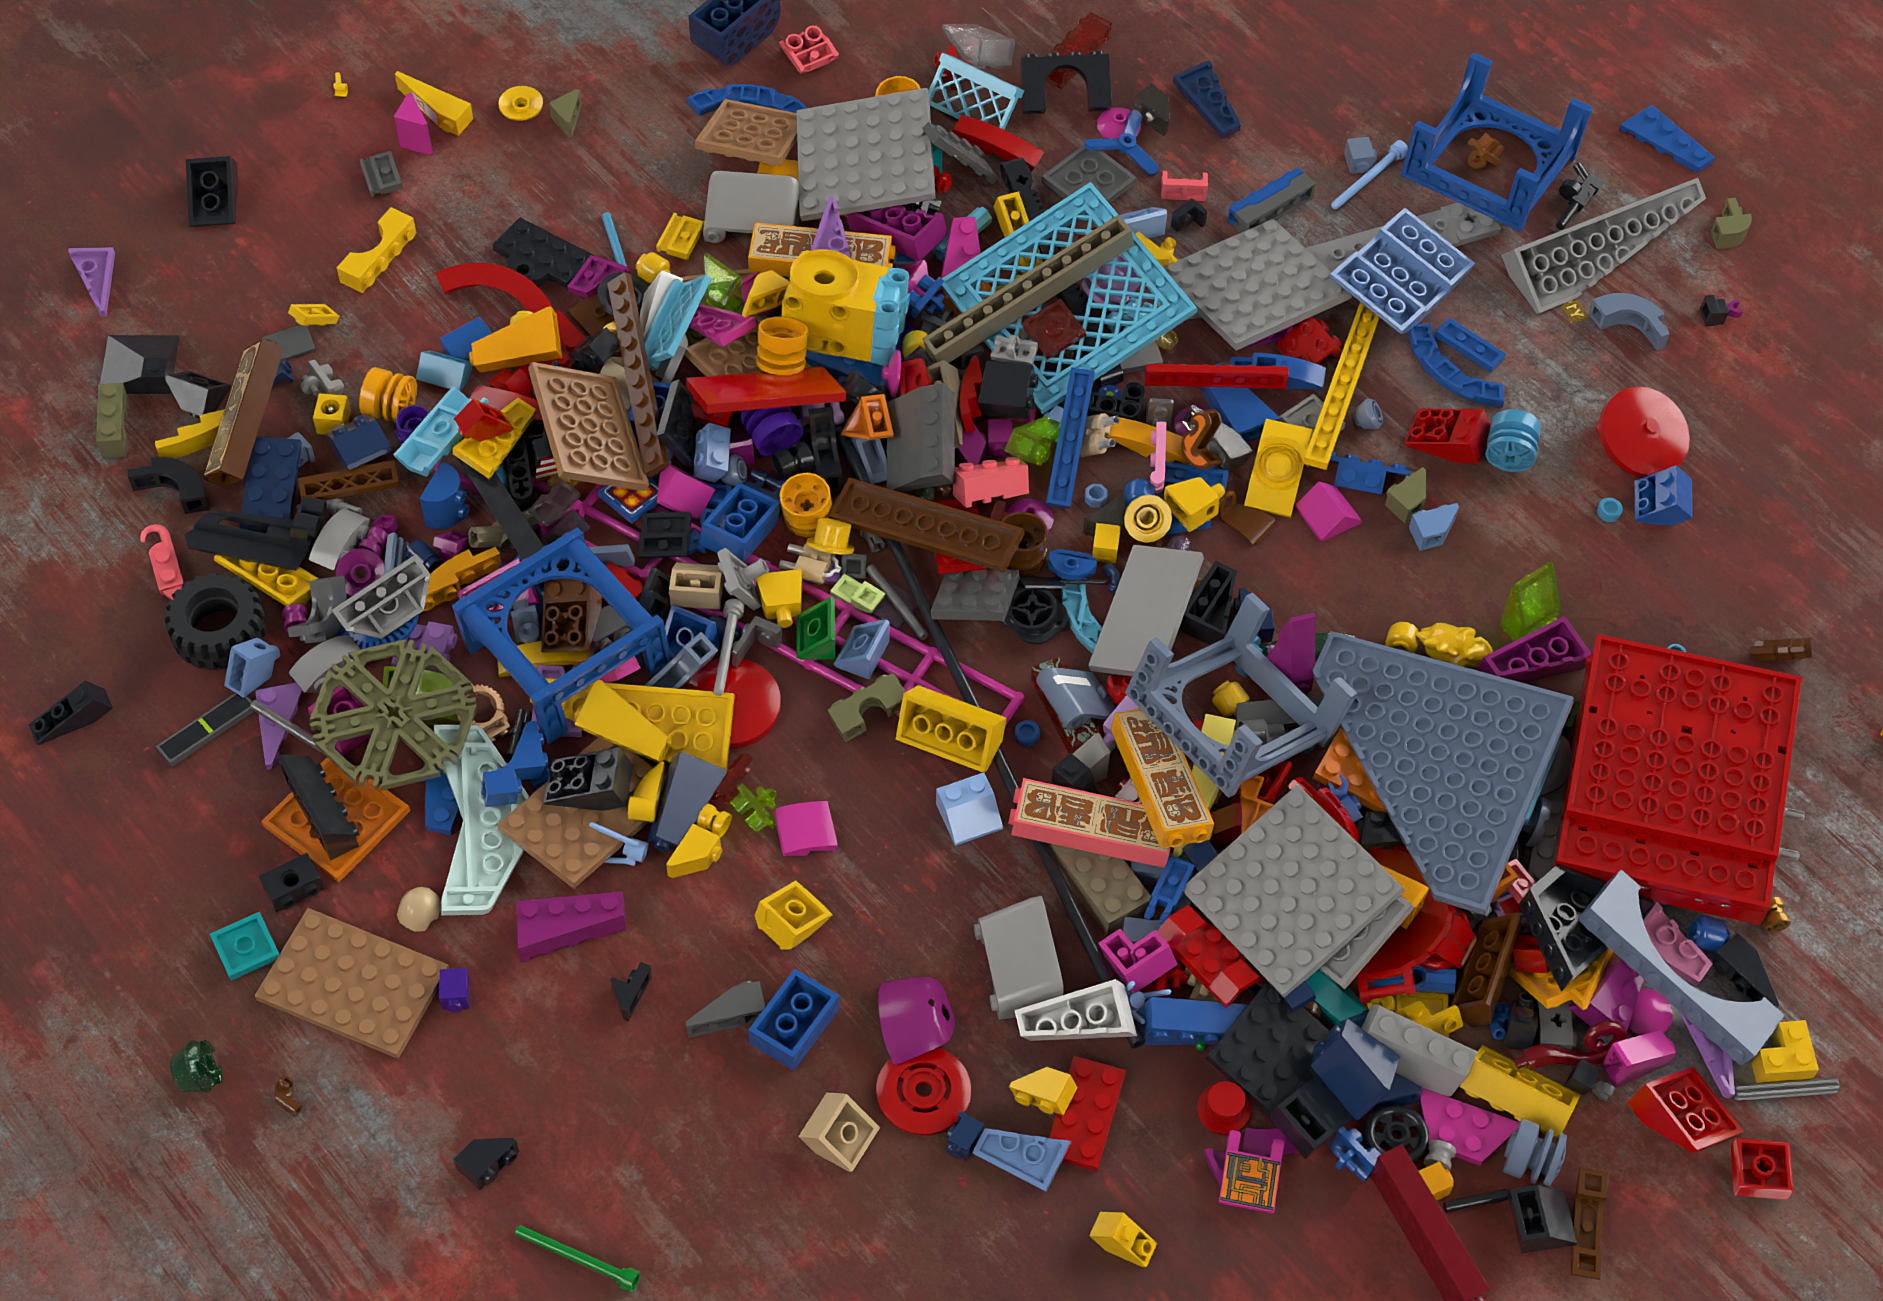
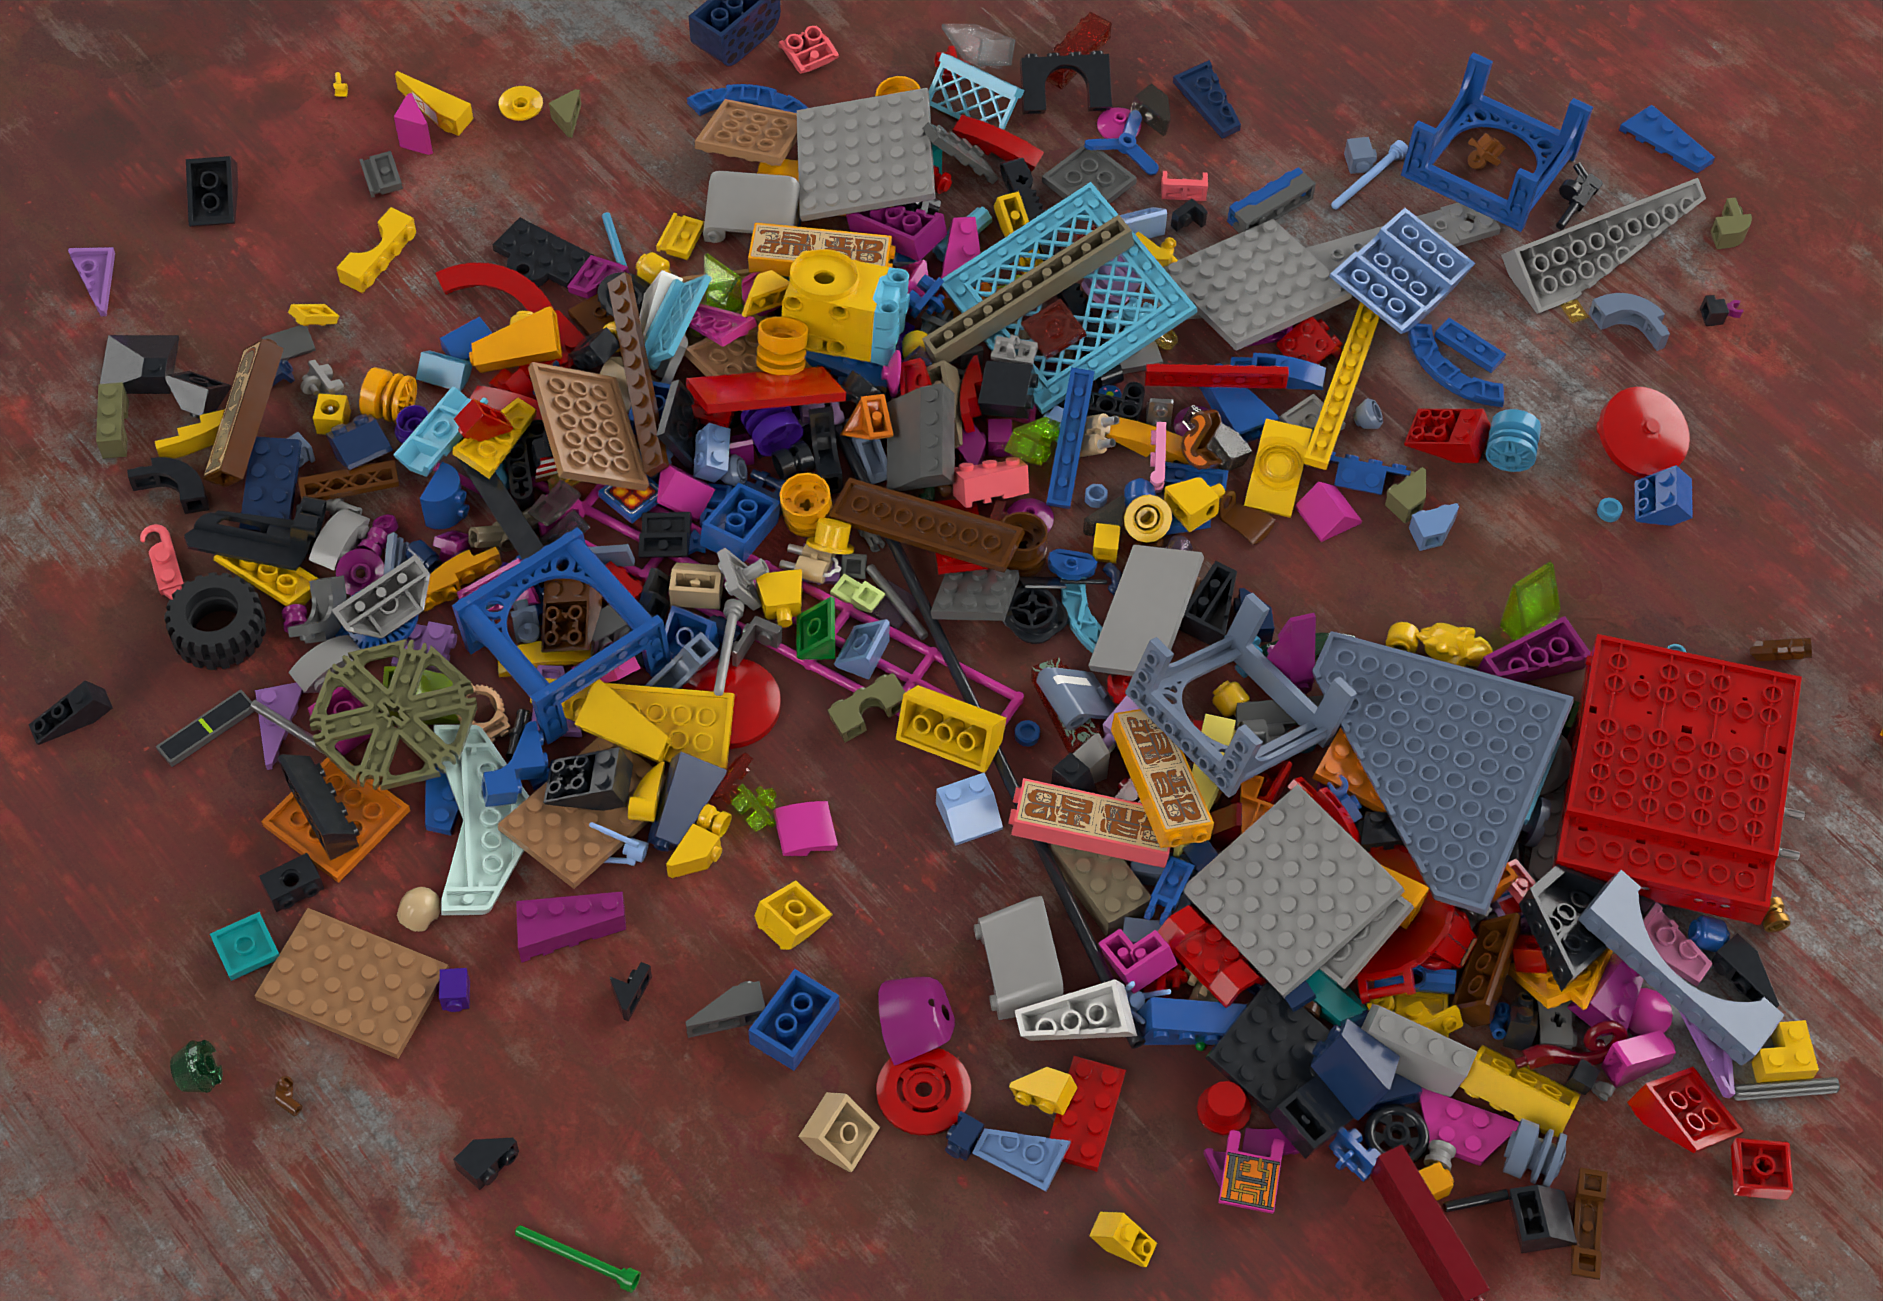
medium blue torso [224,638,280,698] -> none
medium lavender wing [811,196,851,258] -> none

